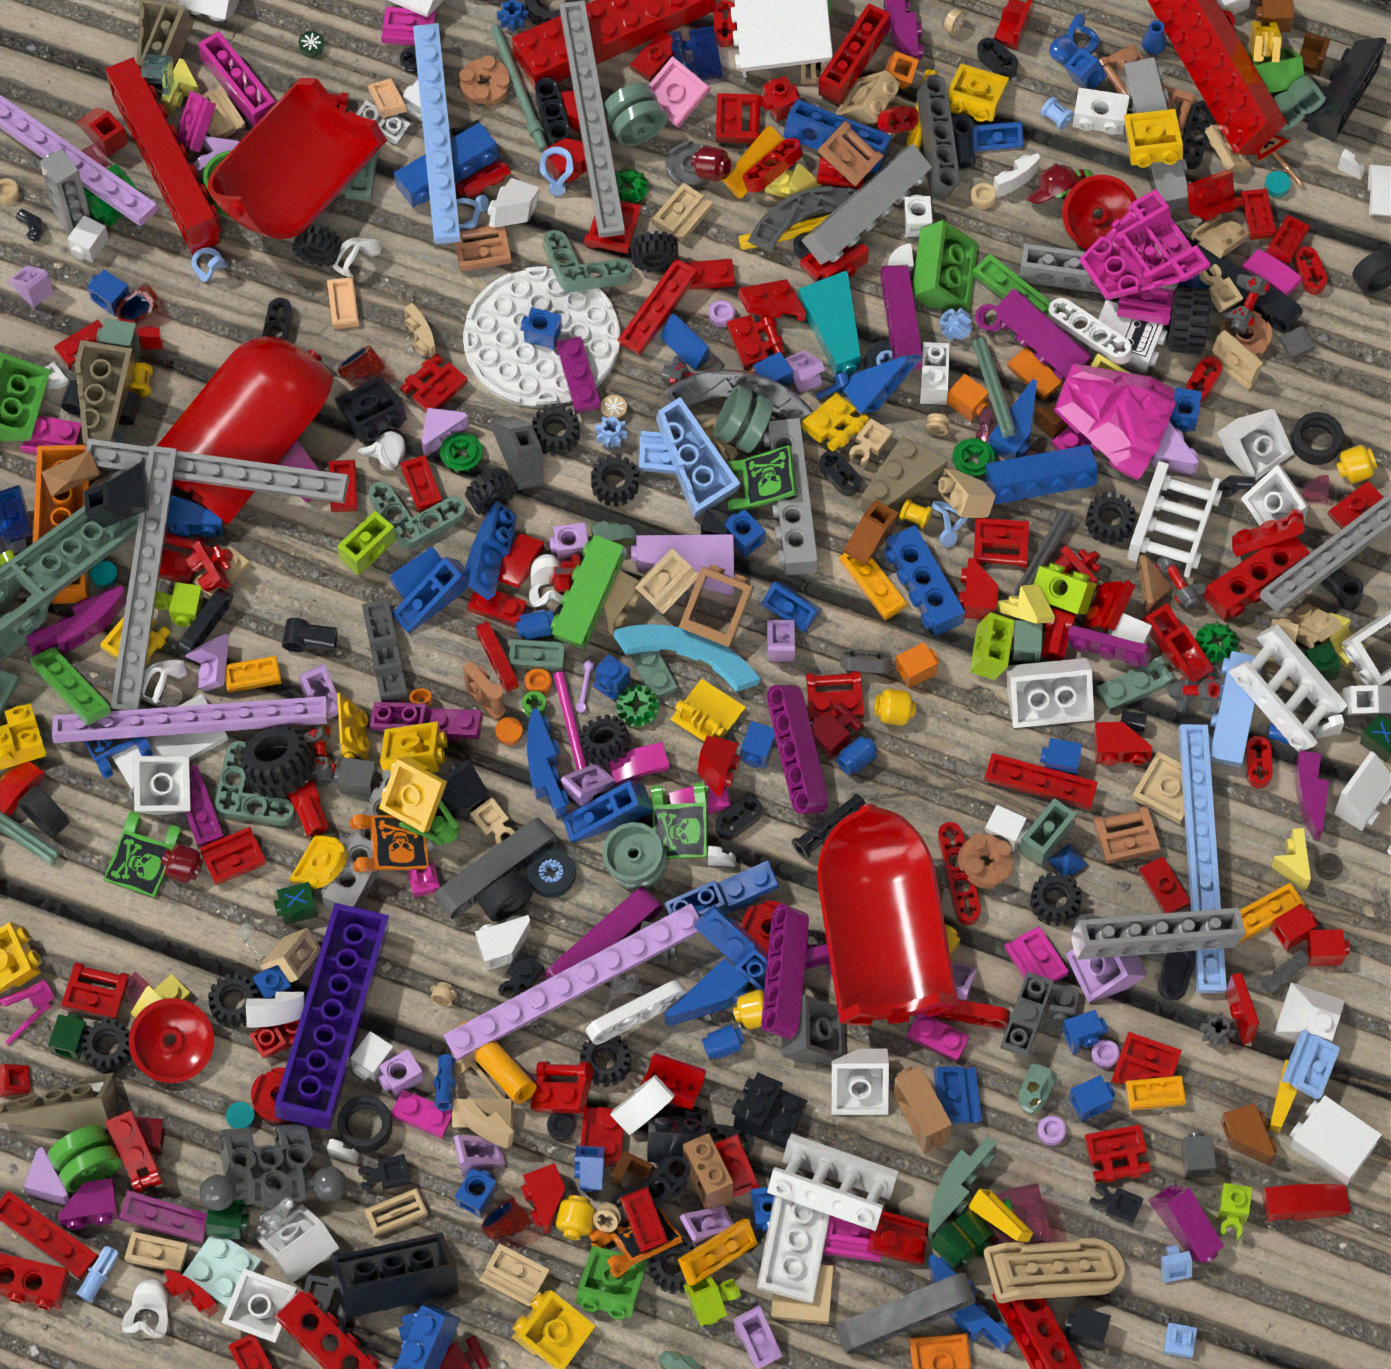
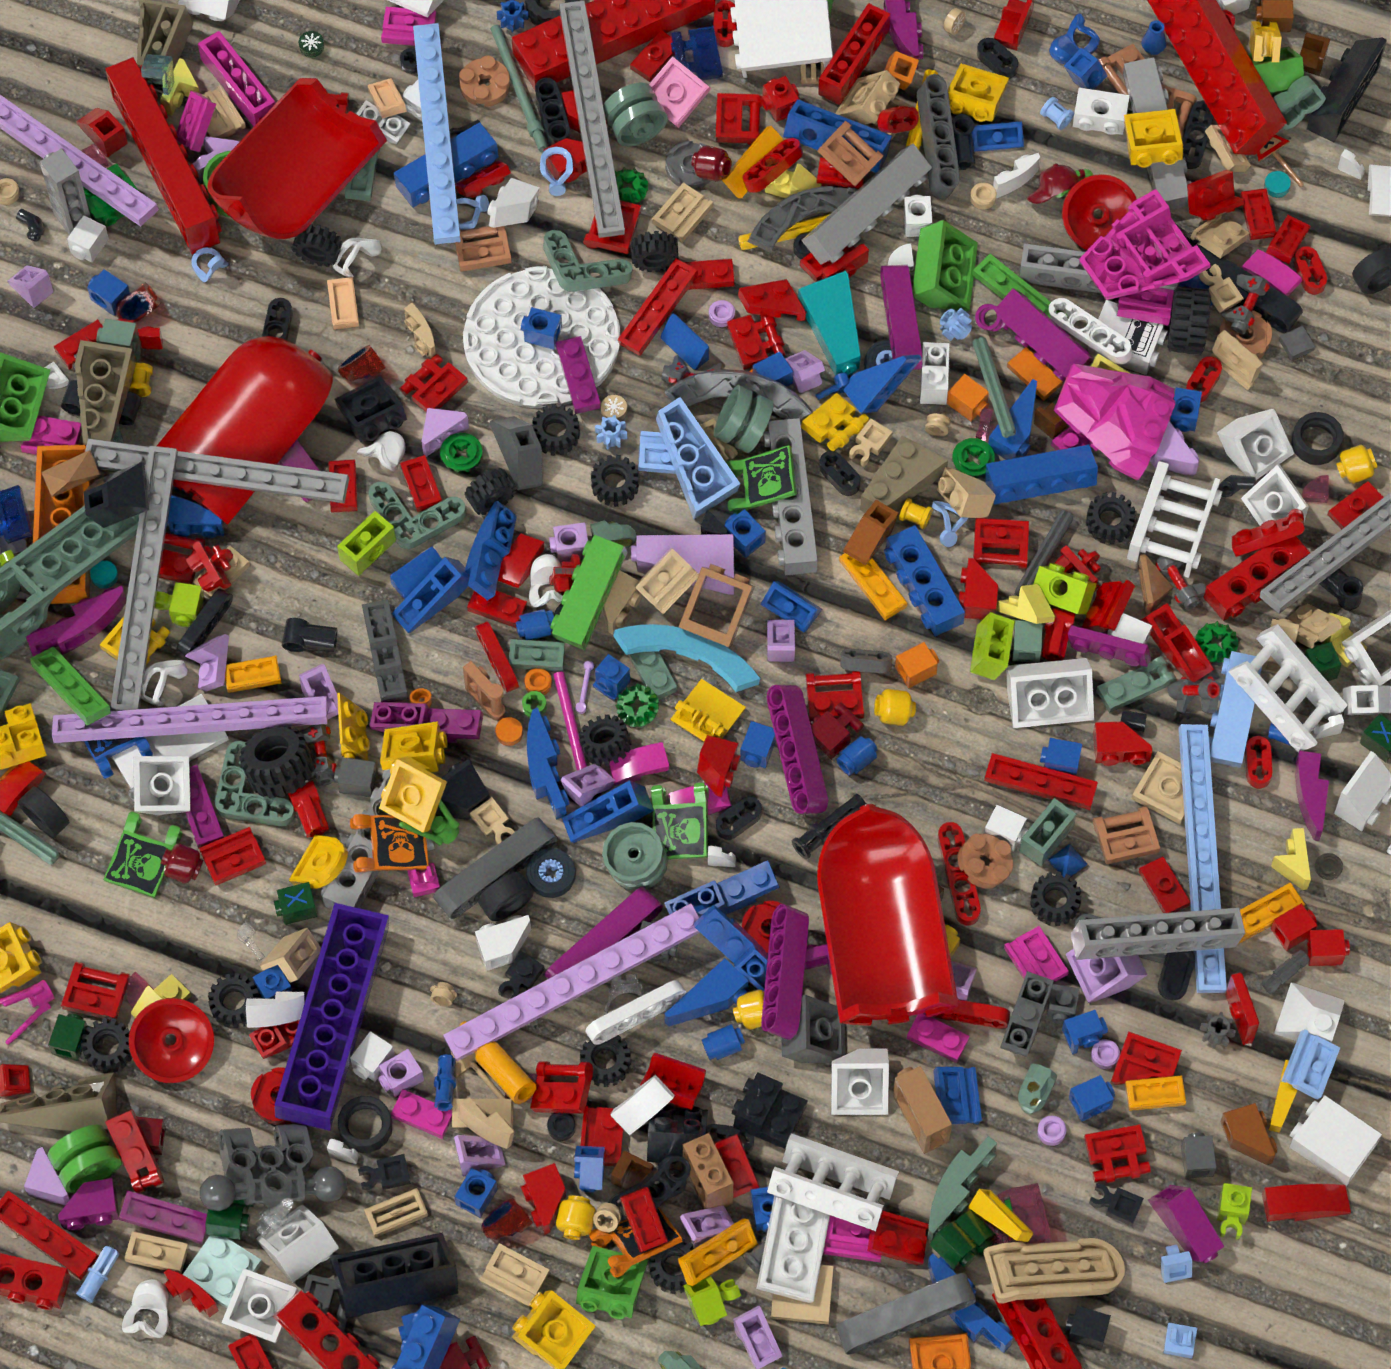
teal tile [226,1102,255,1129] -> none

